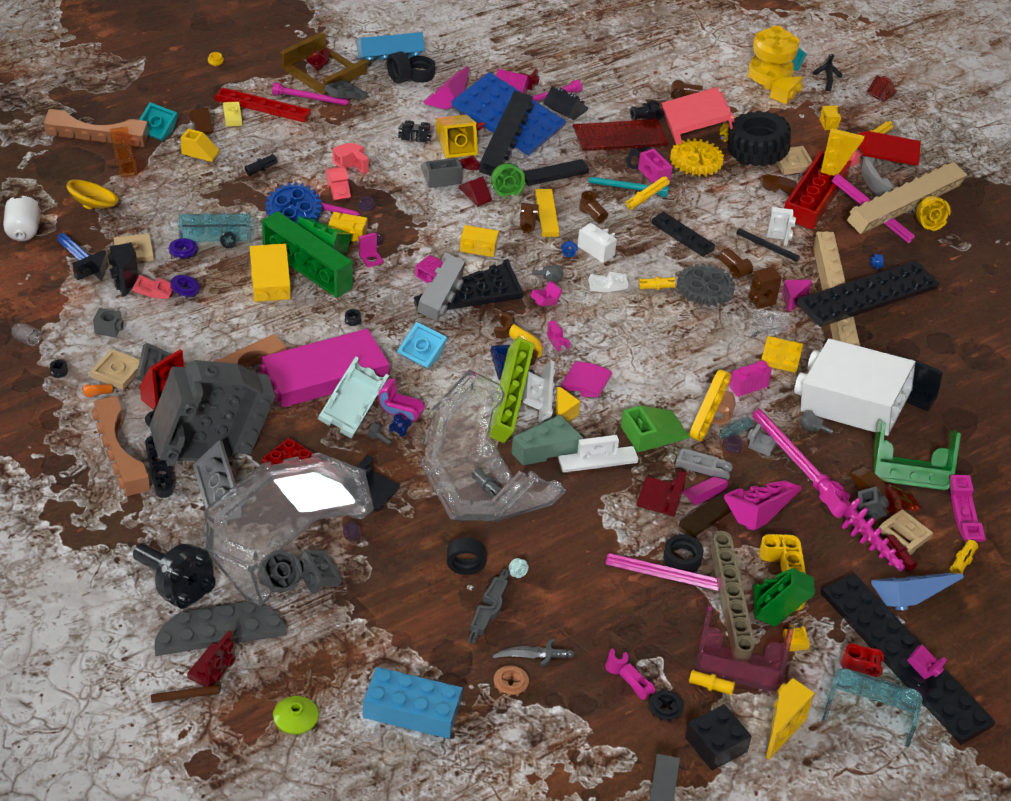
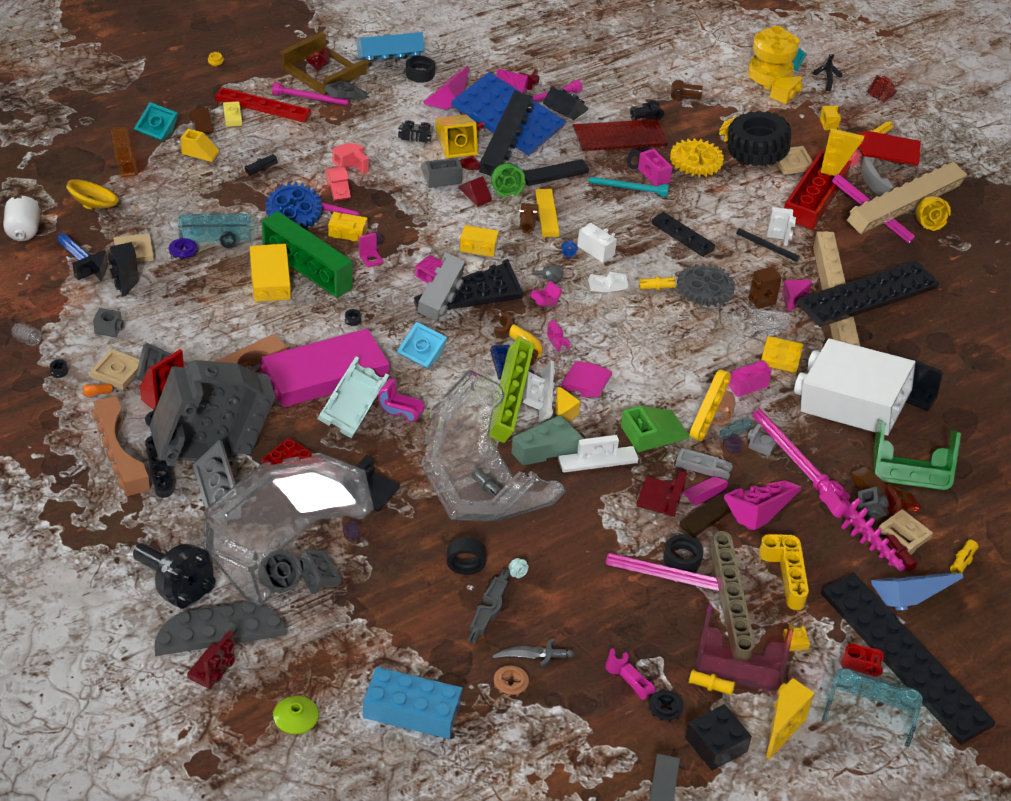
nougat arch [44,109,149,147] -> none
coral slope [132,275,173,299] -> none
reddish brown bar [150,685,219,703] -> none
dark purple gear [170,275,200,299] -> none
green wedge [297,216,352,254] -> none
clear purple plate [358,196,375,212] -> none
dark grey hand [368,423,392,446] -> none
black tyre [386,51,412,84] -> none
clear blue plate [389,414,412,437] -> none
reddish brown piece [579,191,609,224] -> none
yellow axle [625,176,670,210] -> none
coral panel [662,87,734,145] -> none
reddish brown piece [719,248,753,279] -> none
green wedge [753,568,815,627] -> none
reddish brown slope [761,175,797,193] -> none
dark grey piece [800,411,833,434] -> none
blue plate [870,253,884,270] -> none
dark pink bracket [907,644,947,680] -> none
dark pink slope [950,475,986,542] -> none

